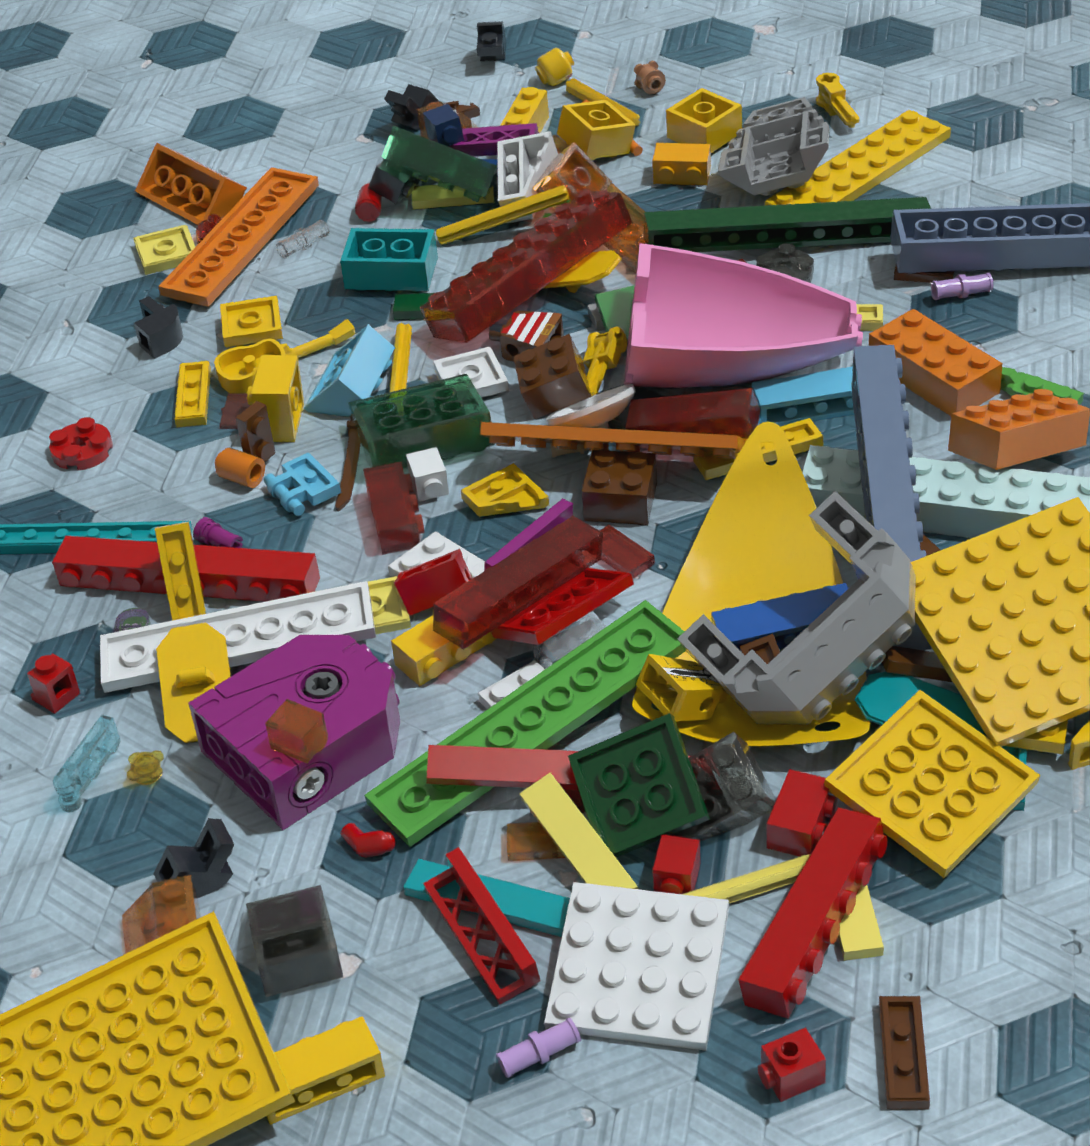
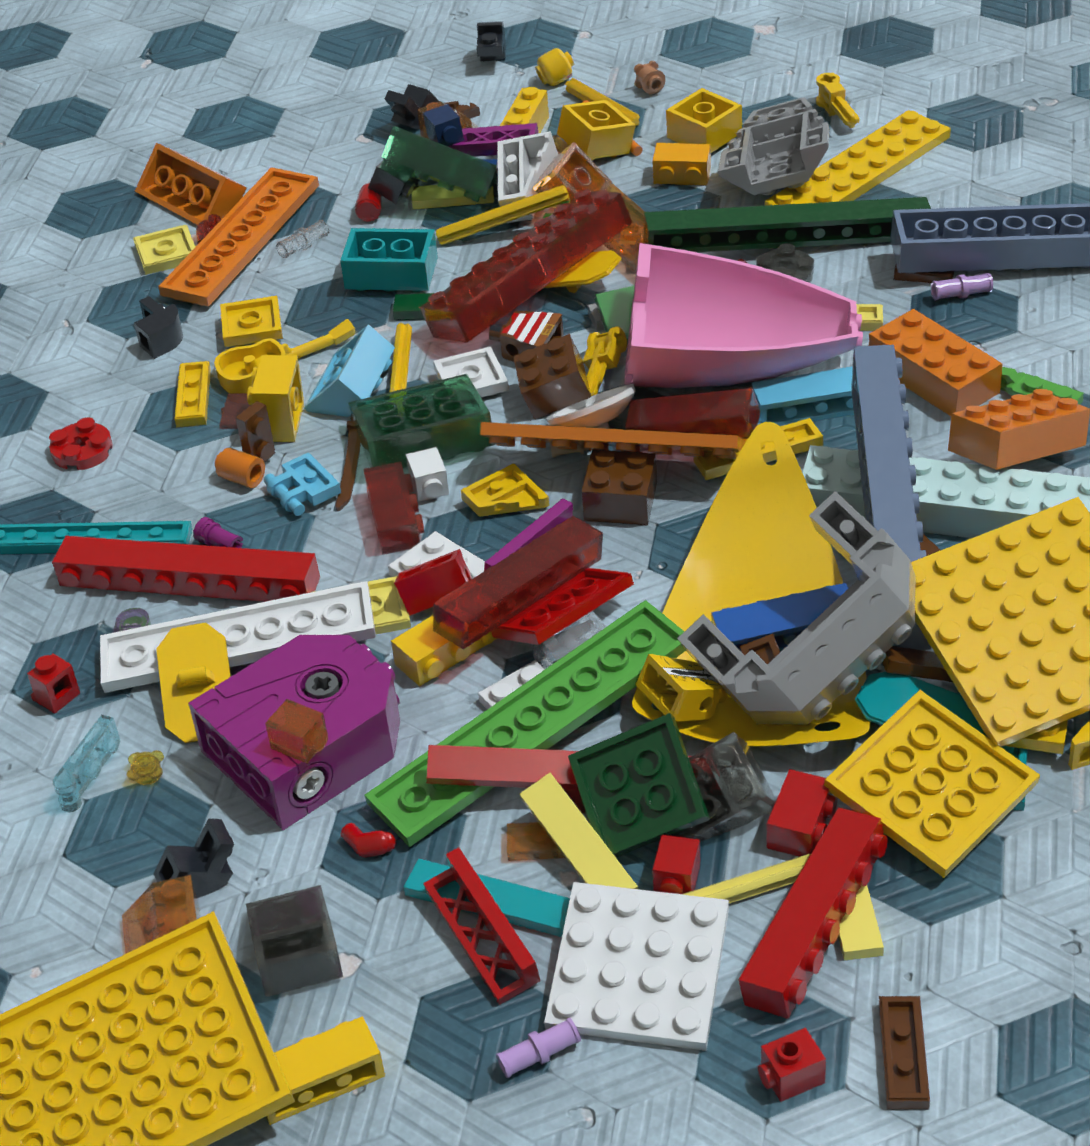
yellow piece [155,522,206,621] -> none
clear red tile [585,525,655,579] -> none

